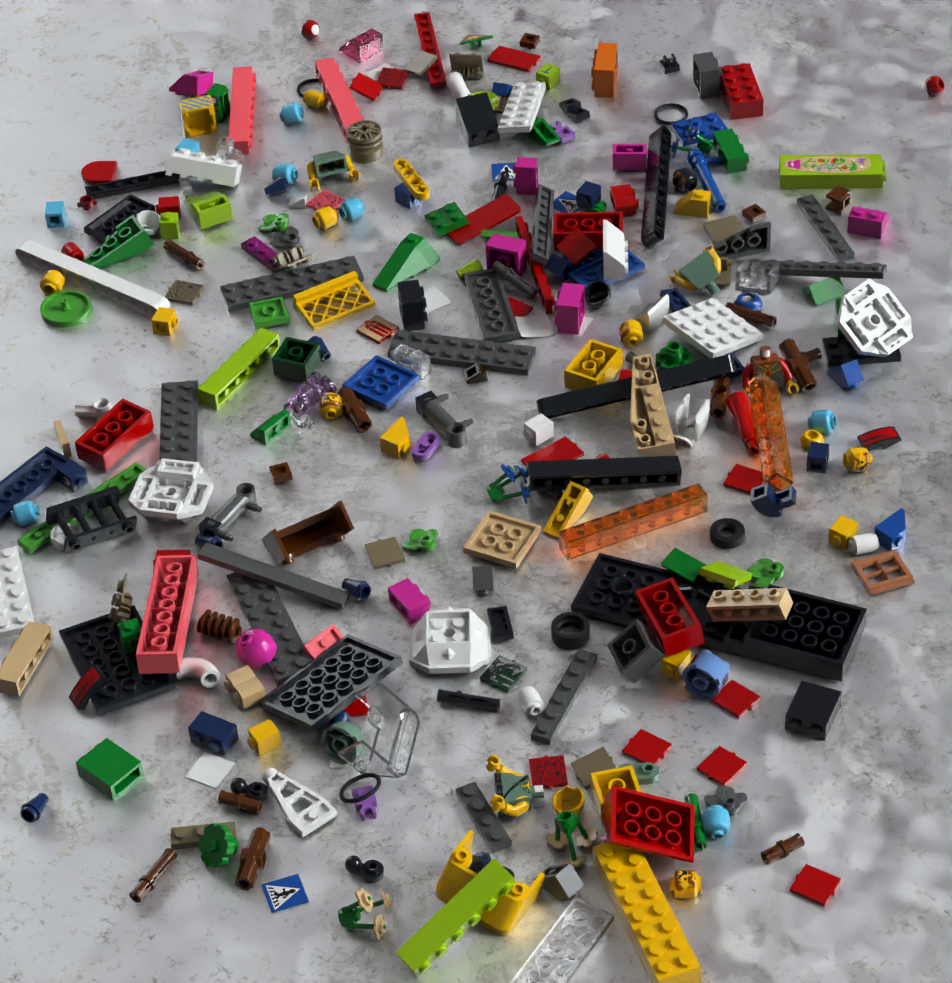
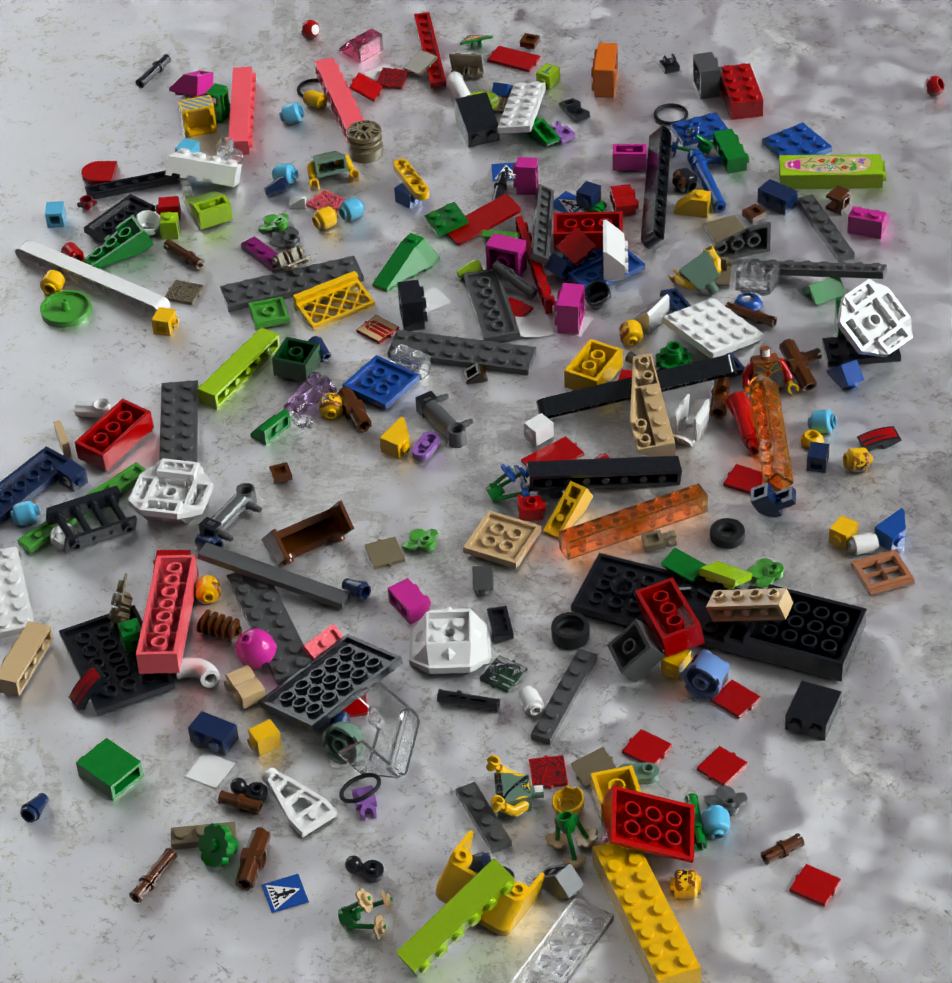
none -> black pin [135,54,171,88]
none -> yellow head [195,575,221,605]
none -> red brick [517,495,546,521]
none -> dark tan plate [641,530,677,552]
none -> dark blue brick [757,179,798,215]
none -> blue plate [762,122,832,158]

